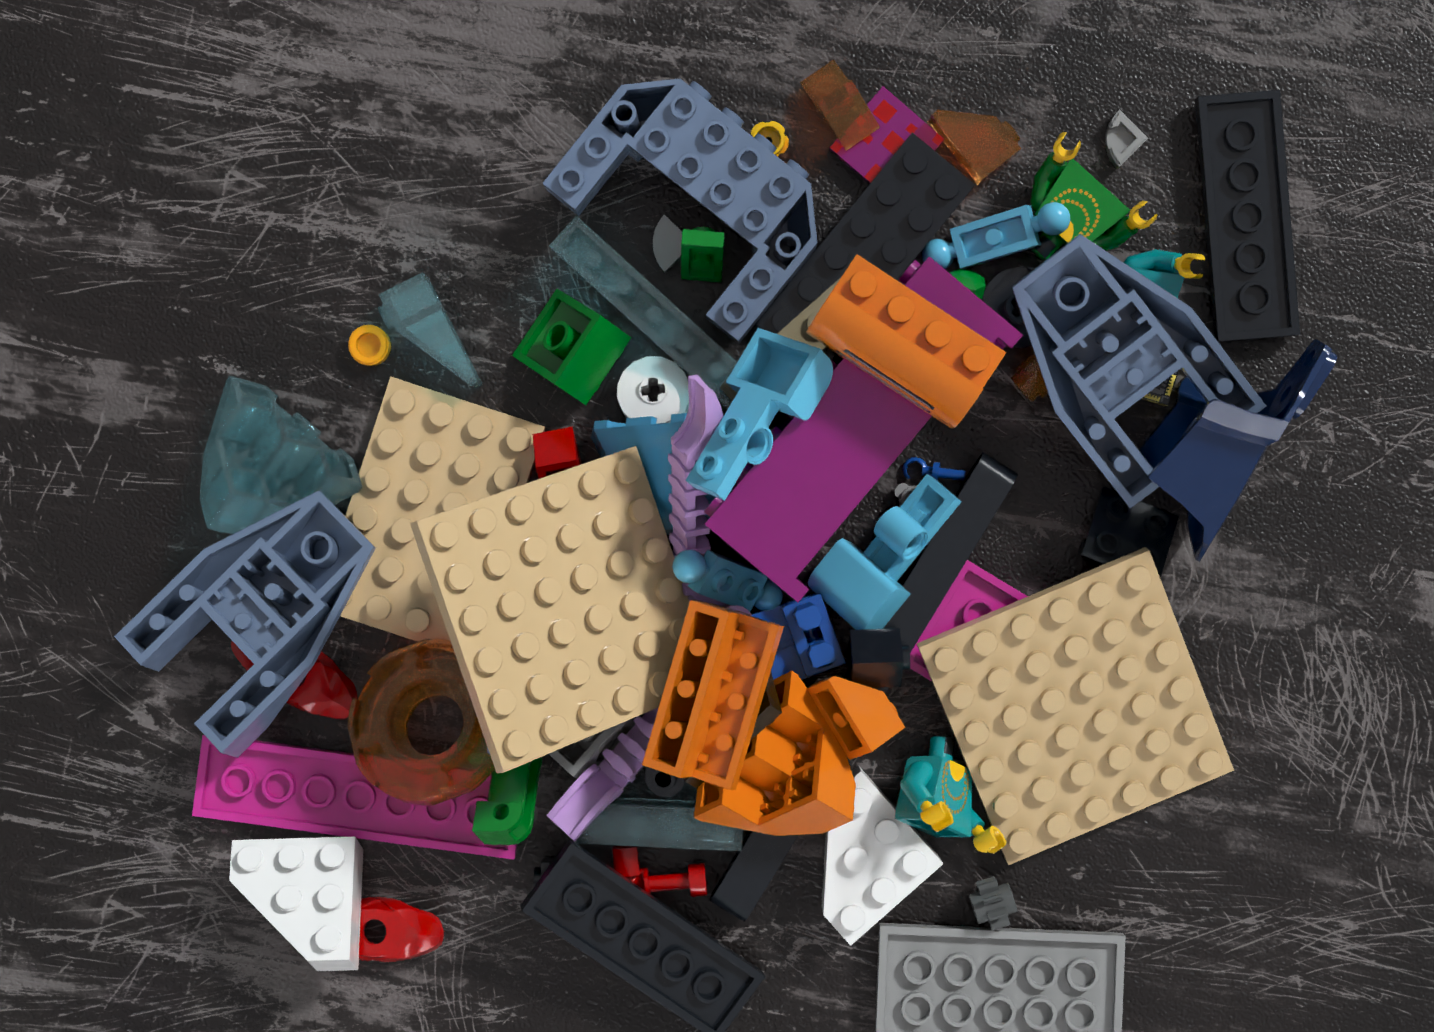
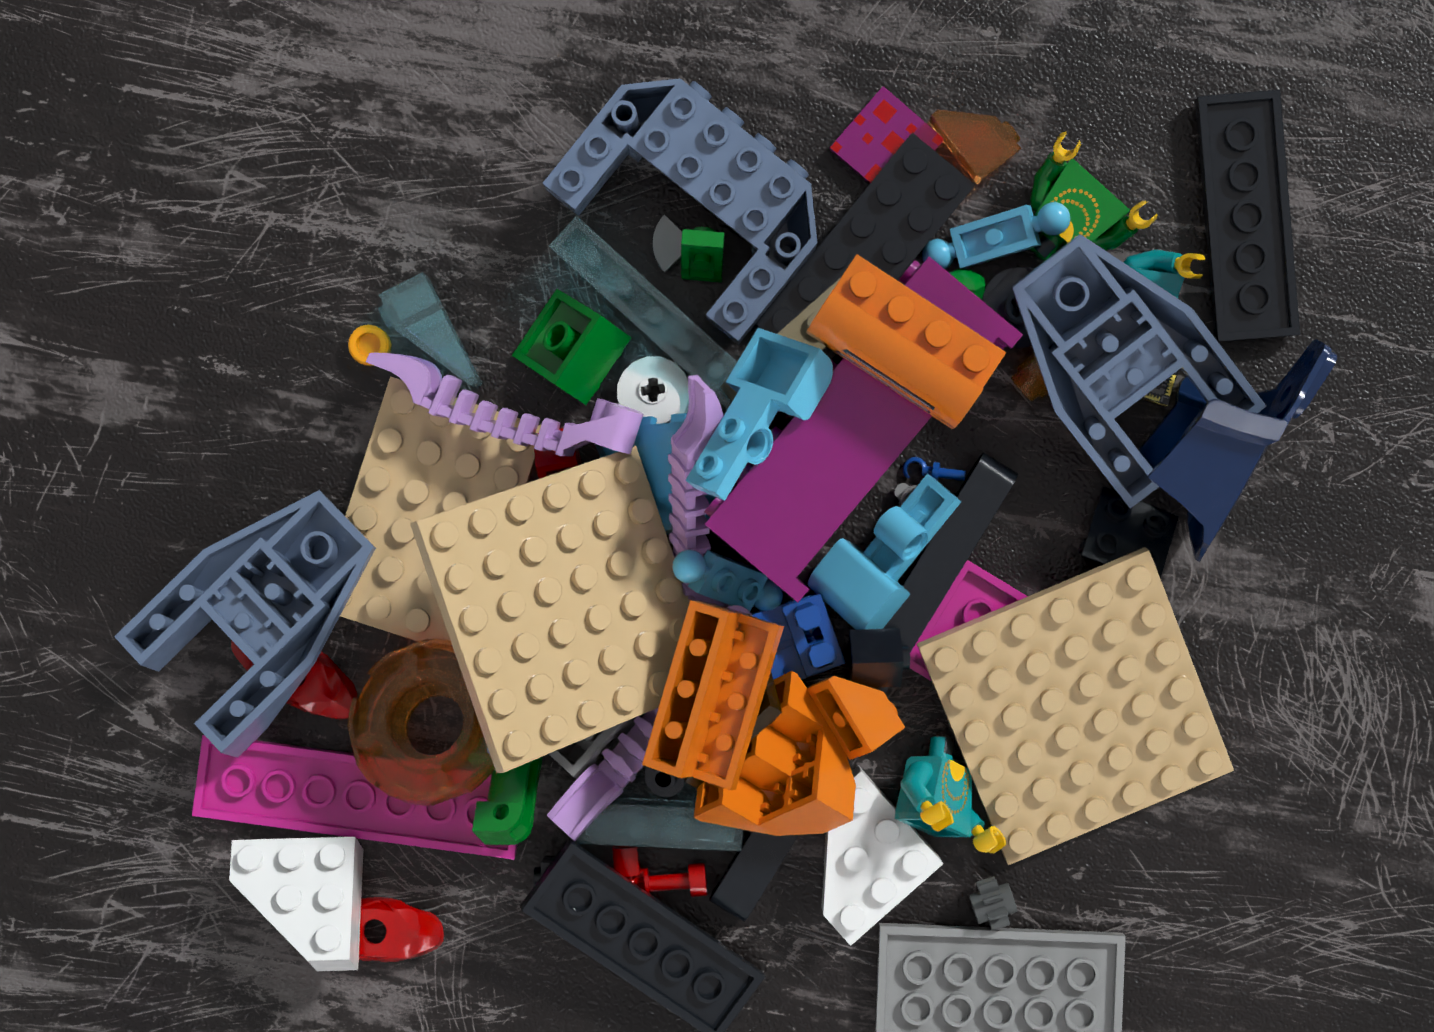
clear light blue brick [199,376,363,534] -> none
yellow plate [751,121,789,157] -> none
clear orange slope [800,59,880,151] -> none
light grey tile [1105,109,1148,169] -> none
none -> lavender piece [366,353,644,456]

